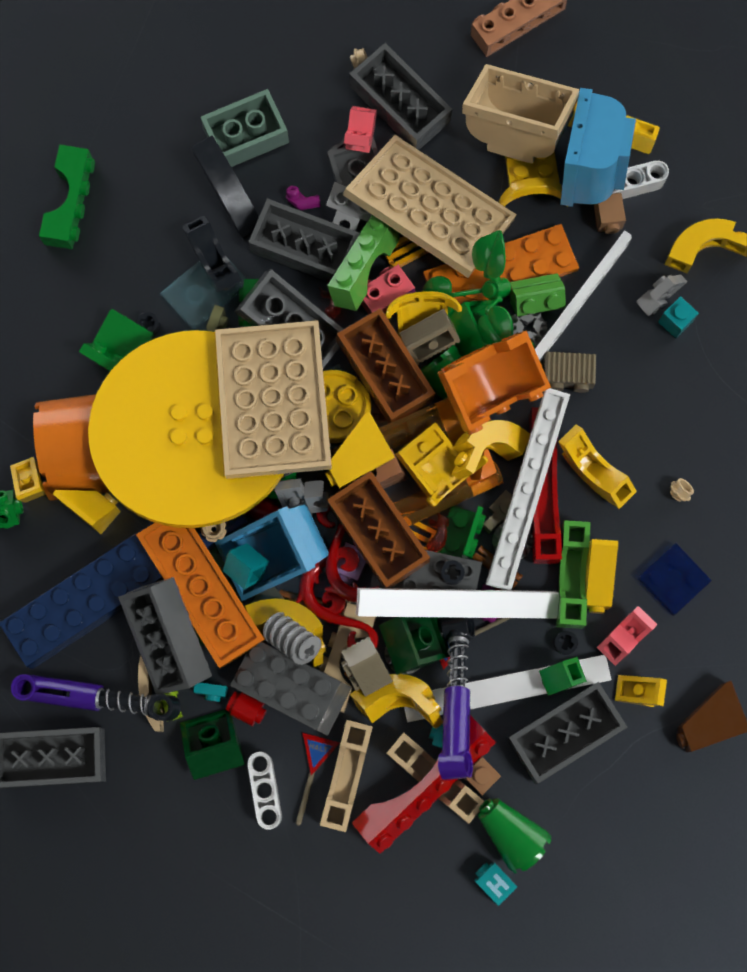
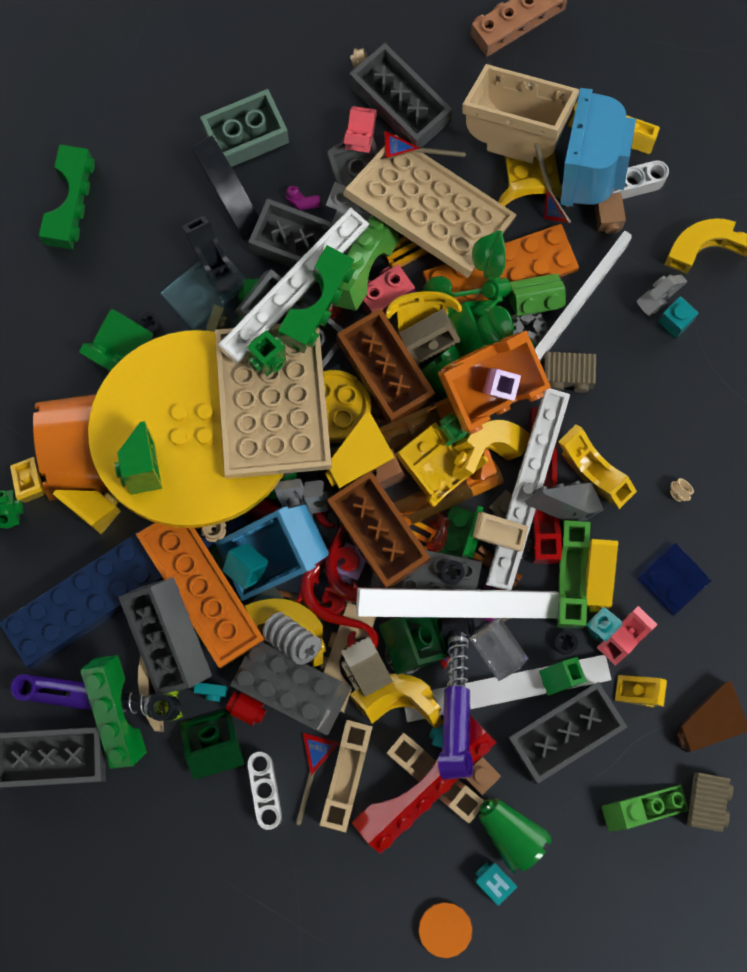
none -> green arch [80,655,147,769]
none -> green slope [114,421,162,495]
none -> white tile [217,207,369,365]
none -> green brick [247,330,286,377]
none -> green arch [277,245,355,353]
none -> piece [384,131,466,160]
none -> orange tile [419,902,472,958]
none -> green brick [438,413,468,447]
none -> clear brick [469,618,528,681]
none -> tan tile [472,512,528,552]
none -> lavender brick [482,368,521,401]
none -> dark grey slope [525,481,603,521]
none -> piece [534,143,571,223]
none -> teal bracket [586,607,623,643]
none -> bright green slope [601,785,689,832]
none -> dark tan brick [687,773,733,832]

